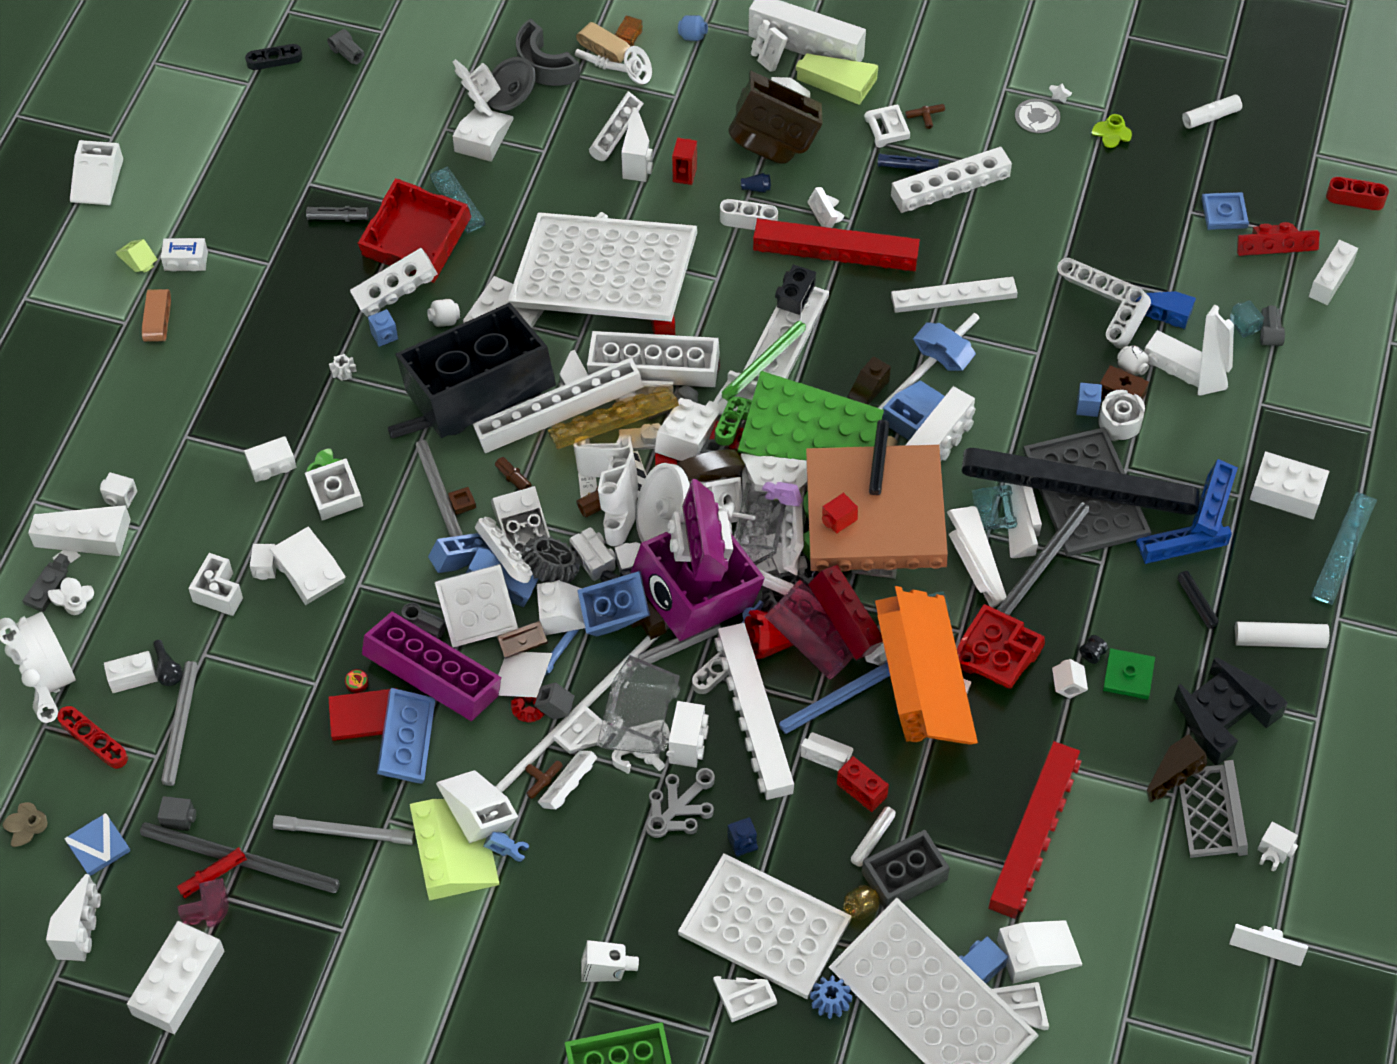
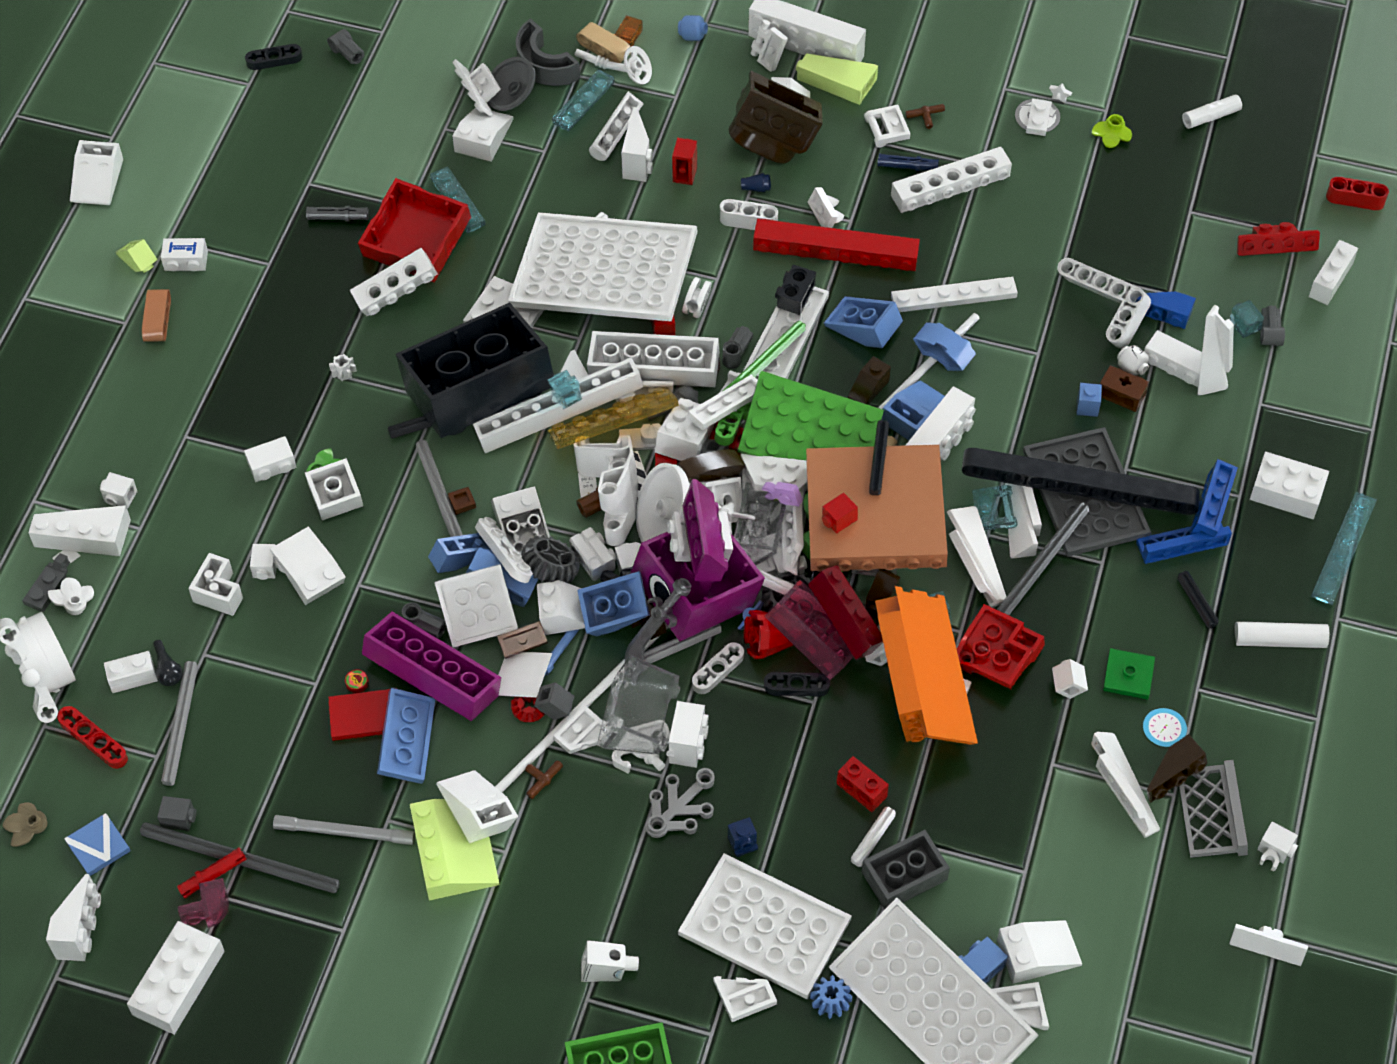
medium blue brick [368,309,398,347] -> none
white head [427,299,460,327] -> none
medium blue plate [483,831,529,862] -> none
reddish brown axle [495,457,532,490] -> none
white plate [538,750,597,810] -> none
white brick [715,623,794,800] -> none
medium blue axle [779,662,890,734] -> none
white panel [801,732,853,771] -> none
clear yellow head [843,885,879,921] -> none
red brick [988,741,1082,919] -> none
black wheel [1079,635,1108,664] -> none
white brick [1098,390,1145,441] -> none
black wedge [1174,657,1288,765] -> none
medium blue tile [1201,192,1249,230] -> none
none -> clear light blue brick [548,370,582,410]
none -> clear light blue plate [552,69,615,132]
none -> flat silver sword [625,578,691,686]
none -> white head [682,277,712,318]
none -> white plate [688,374,758,430]
none -> dark grey piece [722,326,753,368]
none -> black beam [764,672,830,697]
none -> medium blue slope [824,296,903,348]
none -> dark brown slope [865,569,900,617]
none -> white plate [1026,98,1052,136]
none -> white wedge [1091,732,1160,838]
none -> sticker [1143,708,1187,747]

